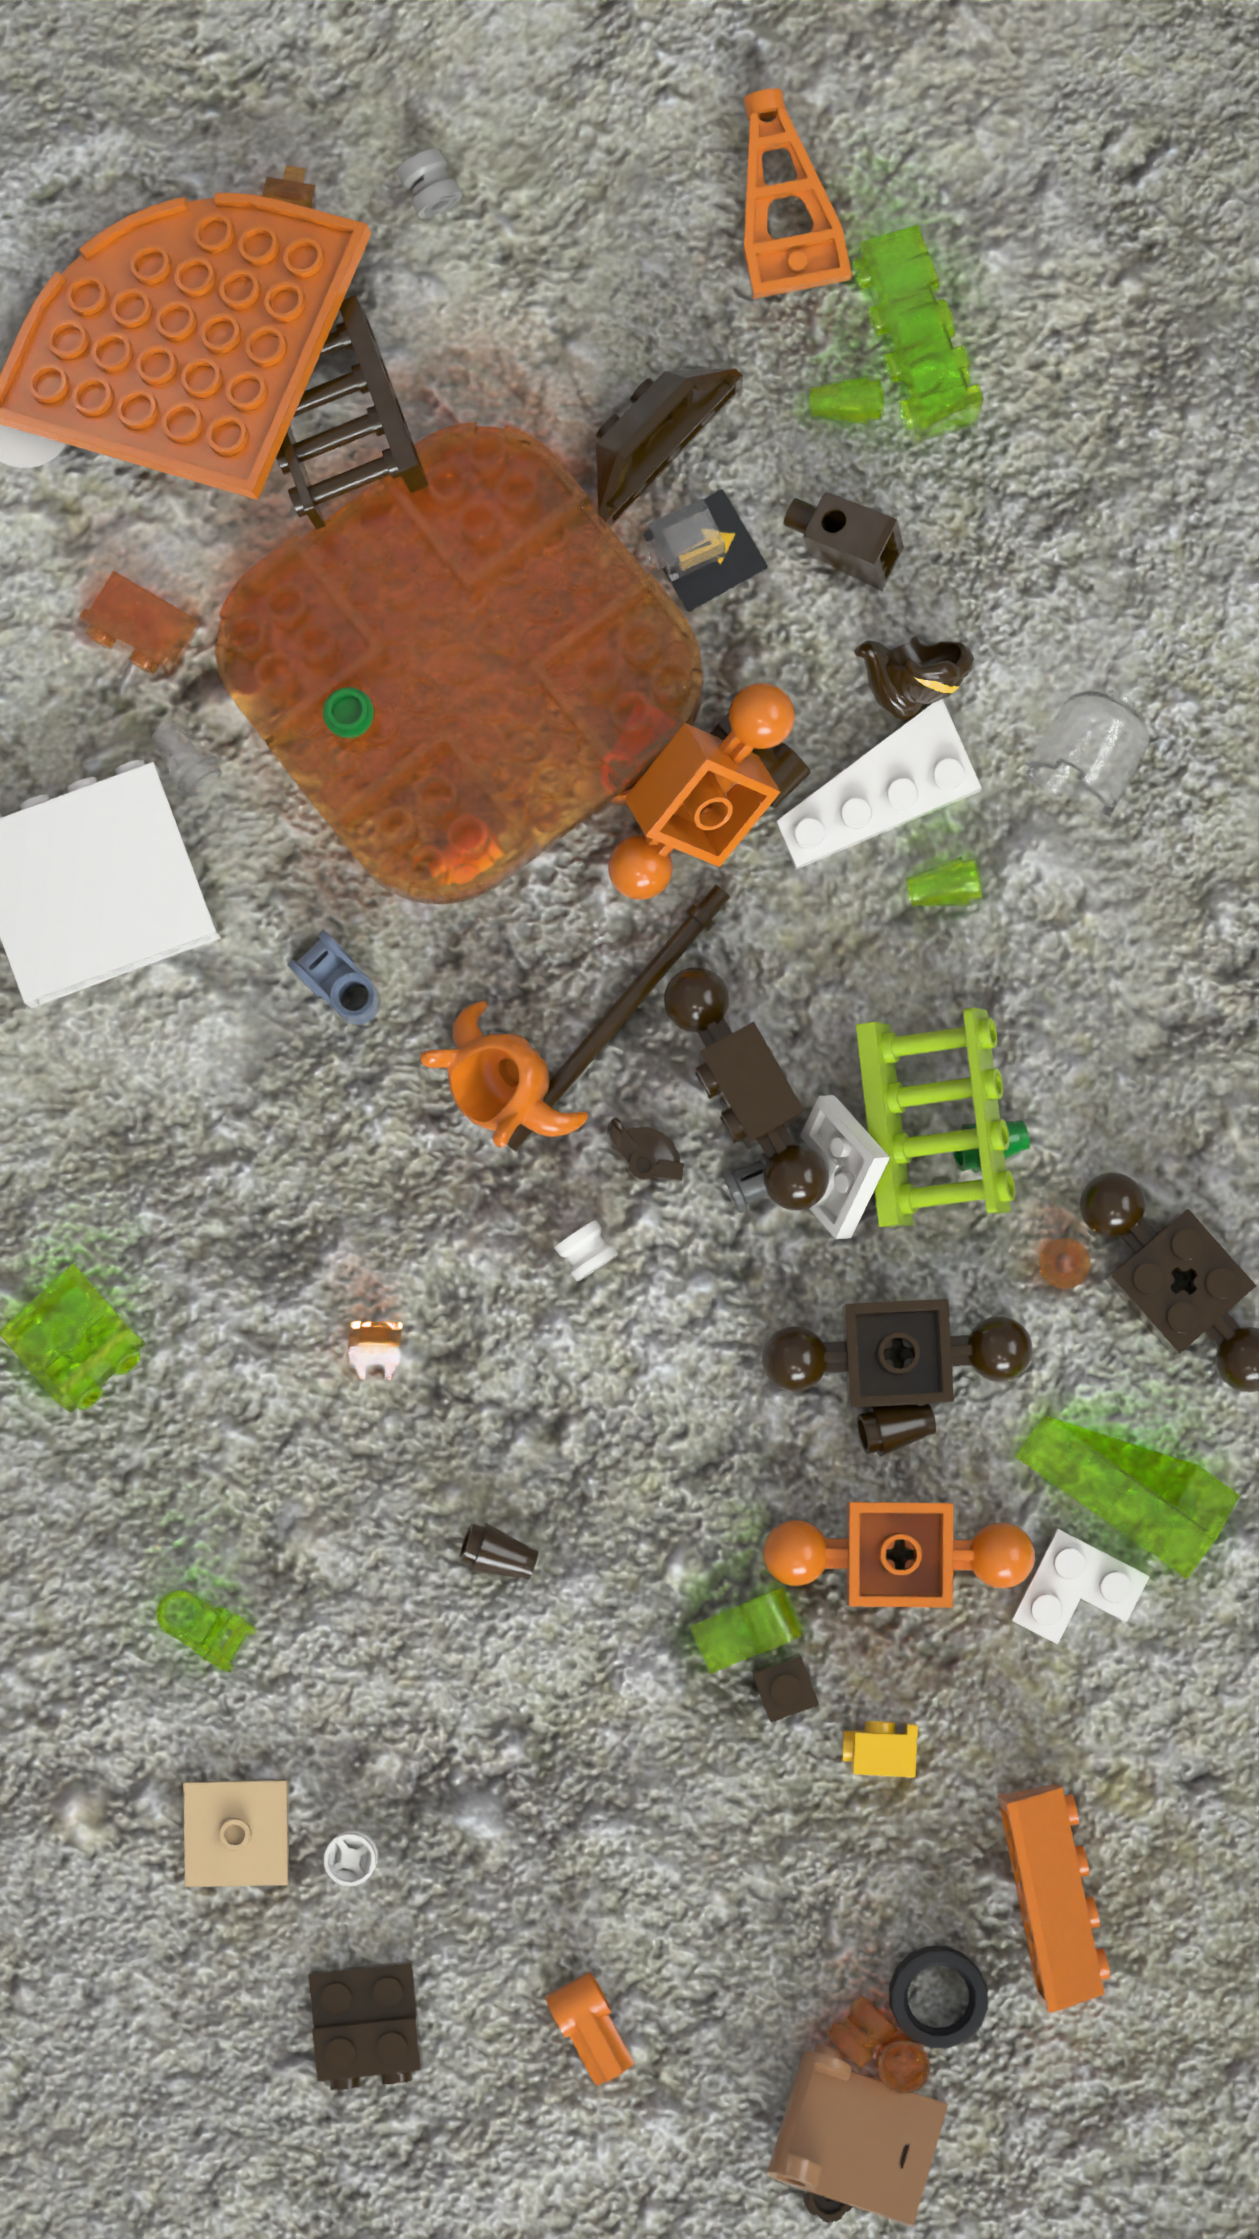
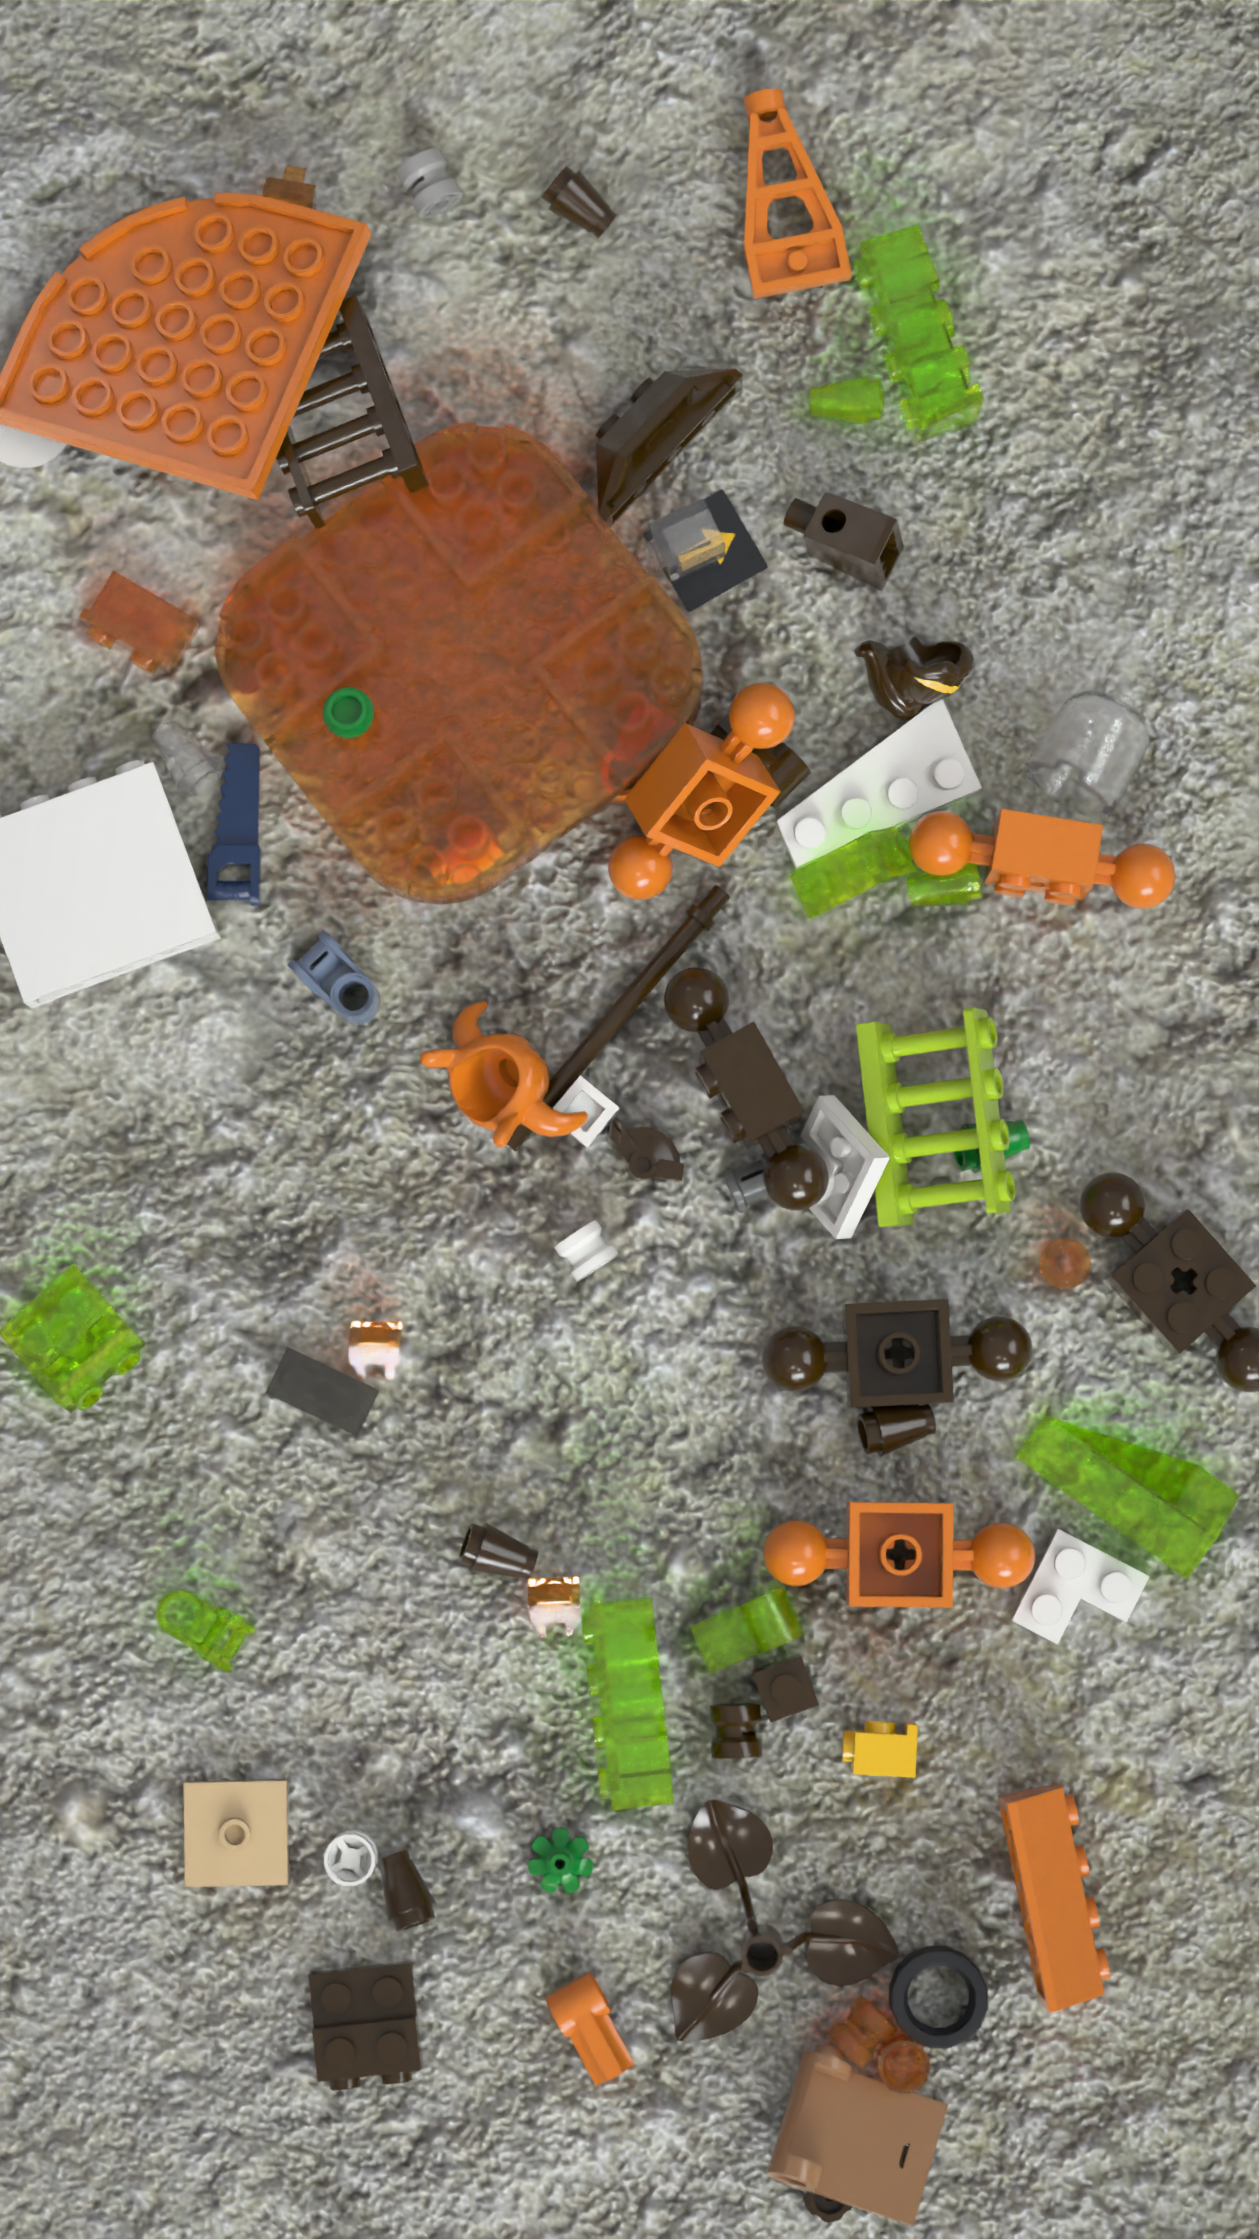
none -> dark blue piece [207,743,262,906]
none -> clear smoke plate [266,1347,381,1437]
none -> dark brown cone [378,1850,437,1932]
none -> green plant [527,1827,594,1894]
none -> clear orange tile [528,1577,581,1637]
none -> dark brown cone [542,166,617,239]
none -> white plate [553,1076,620,1148]
none -> clear neon green wedge [581,1595,674,1811]
none -> dark brown plant [671,1799,899,2041]
none -> dark brown wheel [710,1703,762,1759]
none -> clear neon green bracket [790,826,917,918]
none -> orange brick [909,809,1176,909]

